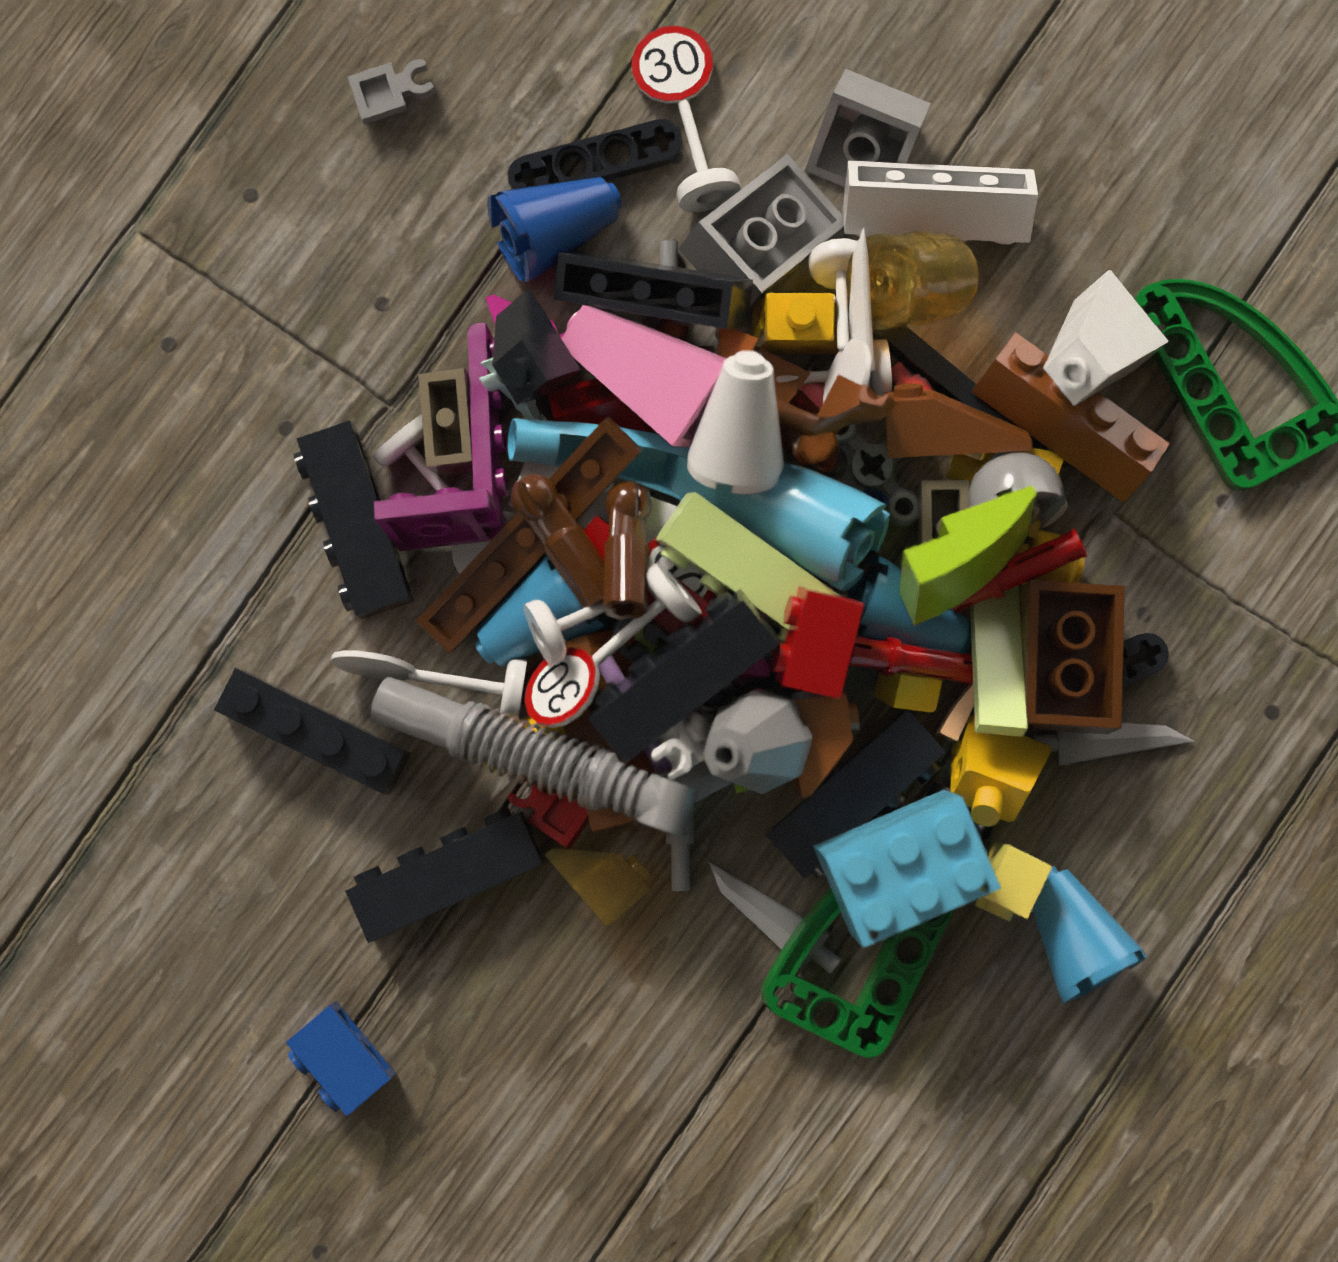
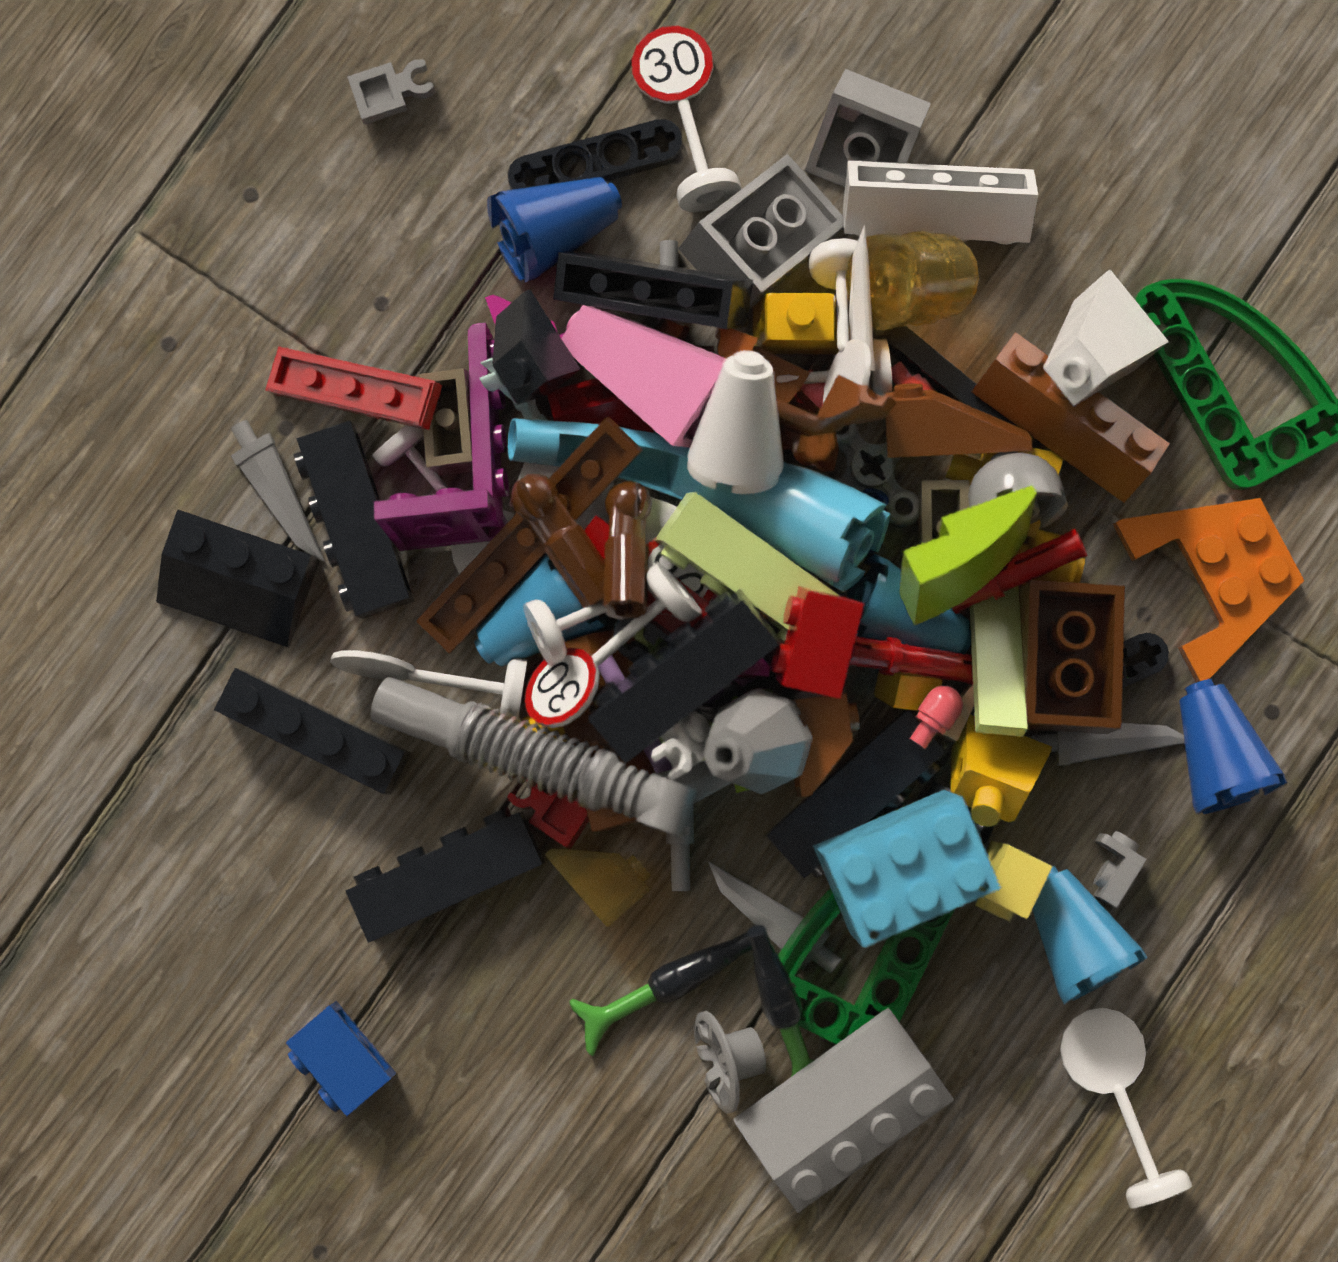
none -> black slope [156,509,320,648]
none -> light grey bar [231,420,325,562]
none -> tile [265,346,442,430]
none -> black piece [570,932,752,1056]
none -> light grey wheel [694,1011,766,1113]
none -> light grey slope [733,1008,954,1213]
none -> black piece [747,925,814,1077]
none -> coral cylinder [910,686,963,749]
none -> white piece [1060,1008,1193,1209]
none -> light grey bracket [1093,831,1147,908]
none -> orange wing [1113,498,1304,682]
none -> blue cone [1179,679,1288,815]

